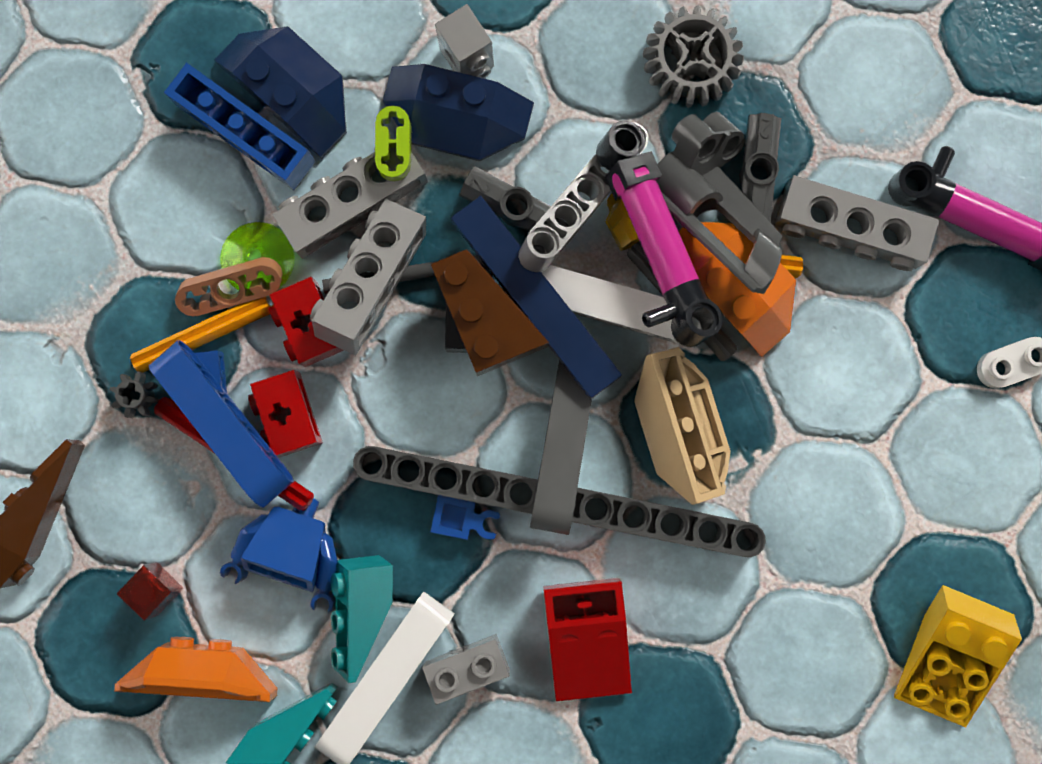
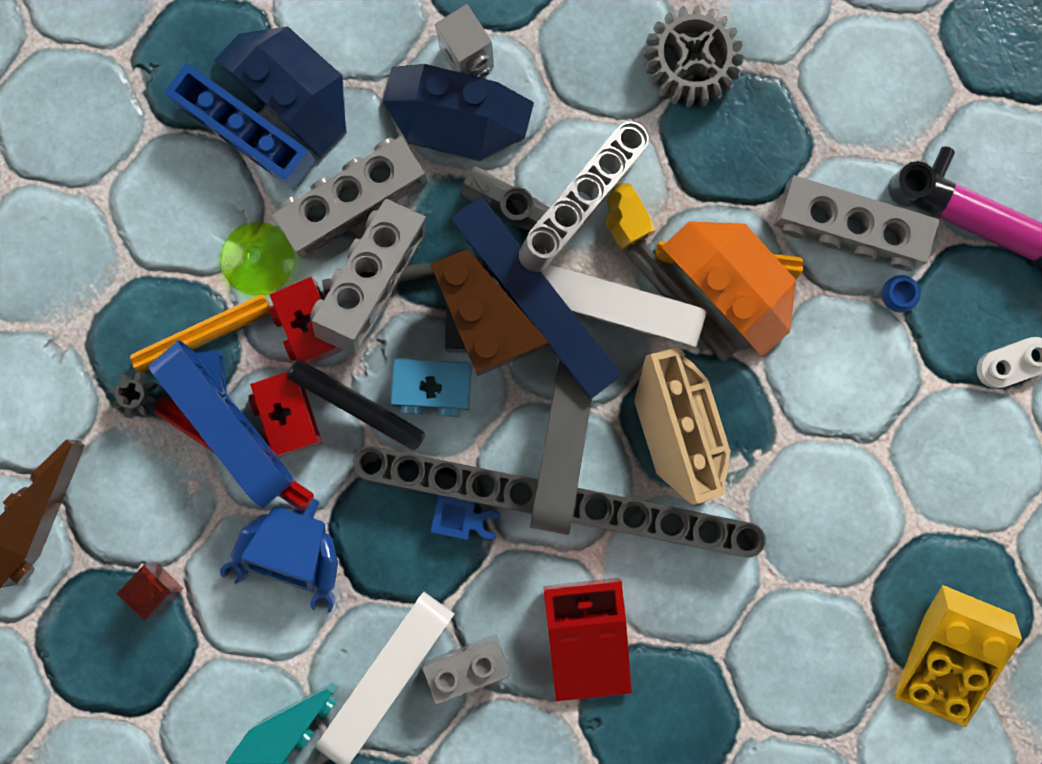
orange wedge [114,637,278,702] -> none
nougat beam [175,257,282,316] -> none
teal slope [331,555,393,683] -> none
lime beam [375,106,411,181] -> none
piece [596,120,723,347] -> none
dark grey panel [657,112,783,294] -> none
dark grey piece [739,113,782,223] -> none
none -> black axle [287,359,425,450]
none -> dark azure brick [391,359,472,417]
none -> blue plate [881,275,920,313]

